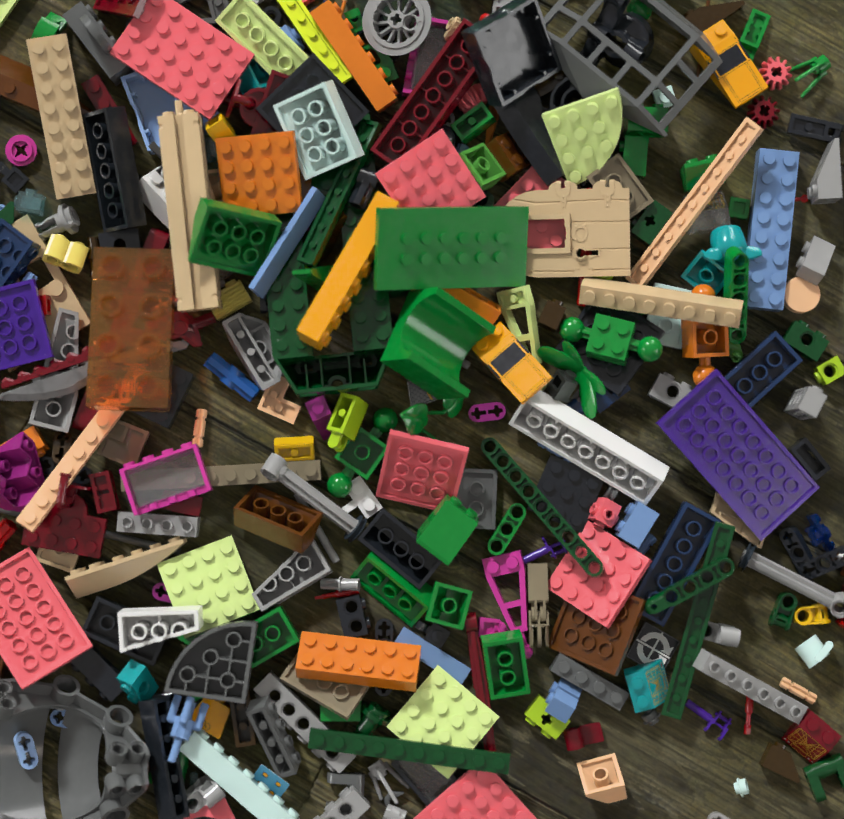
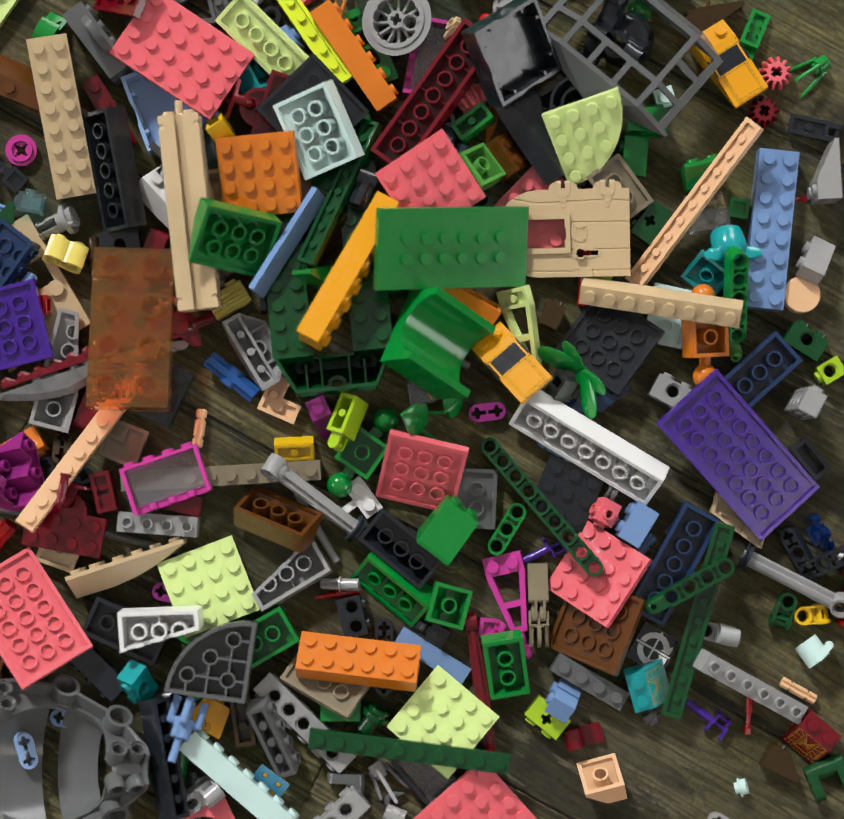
green brick [559,313,663,367] -> none

